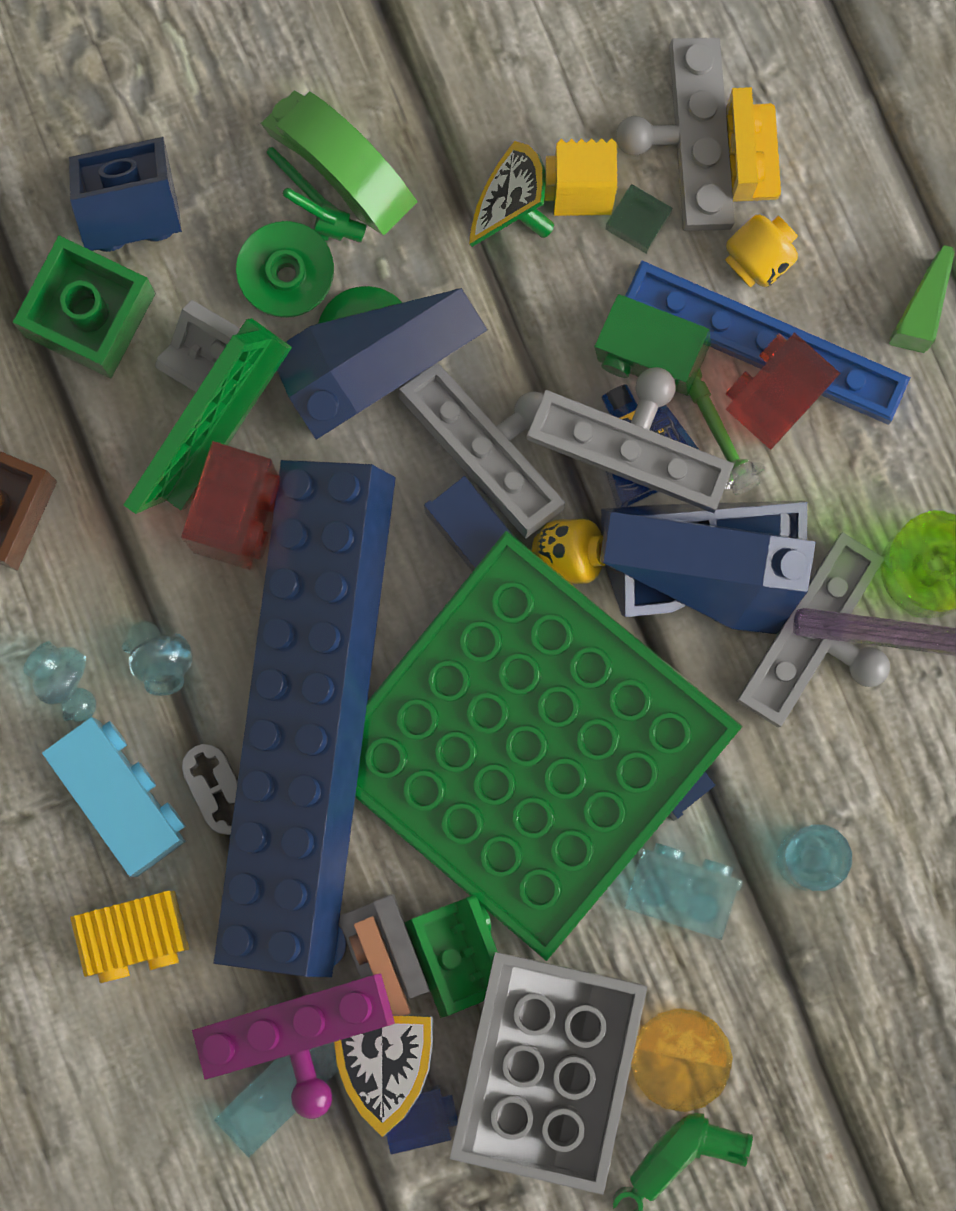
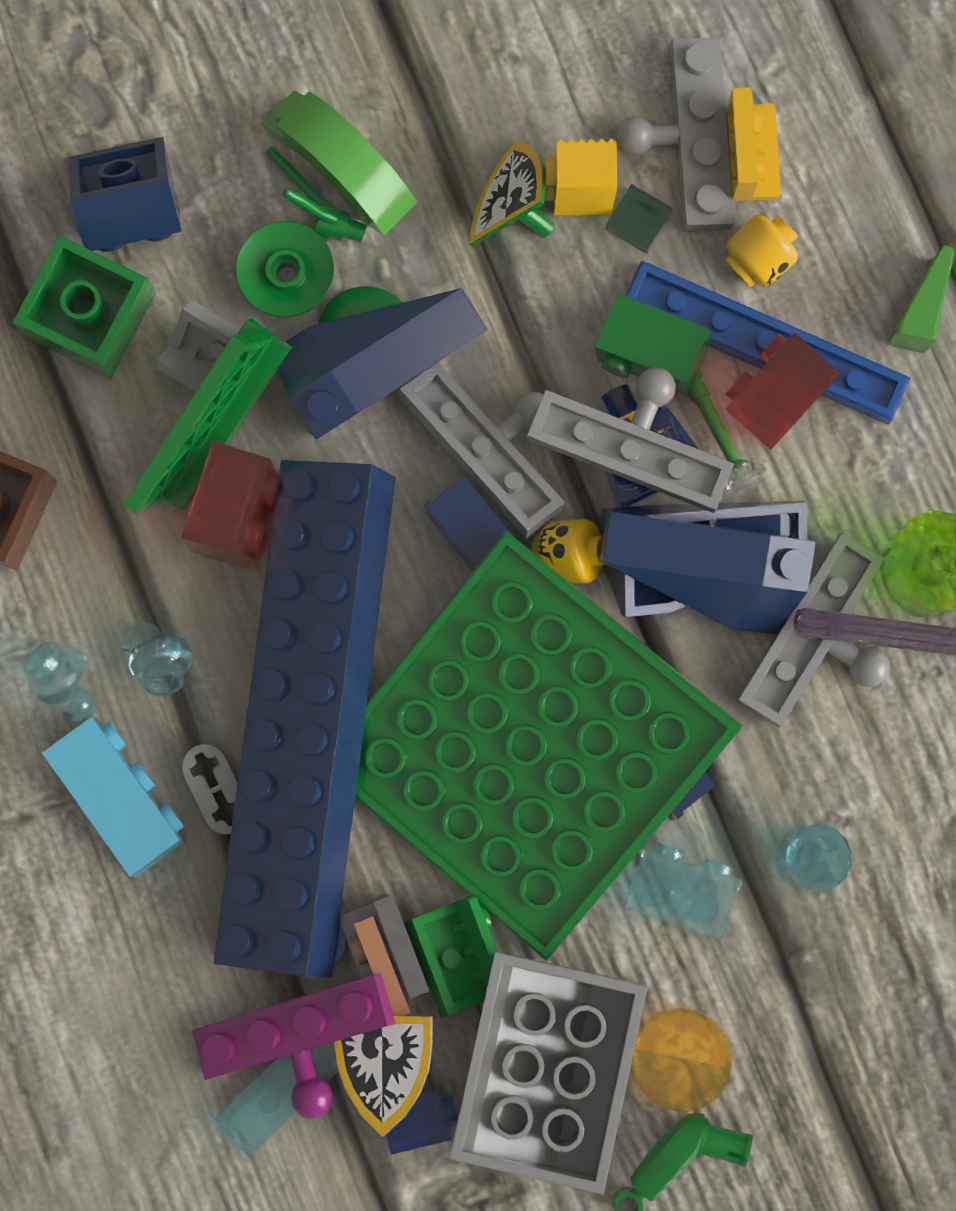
yellow brick [70,890,189,984] -> none

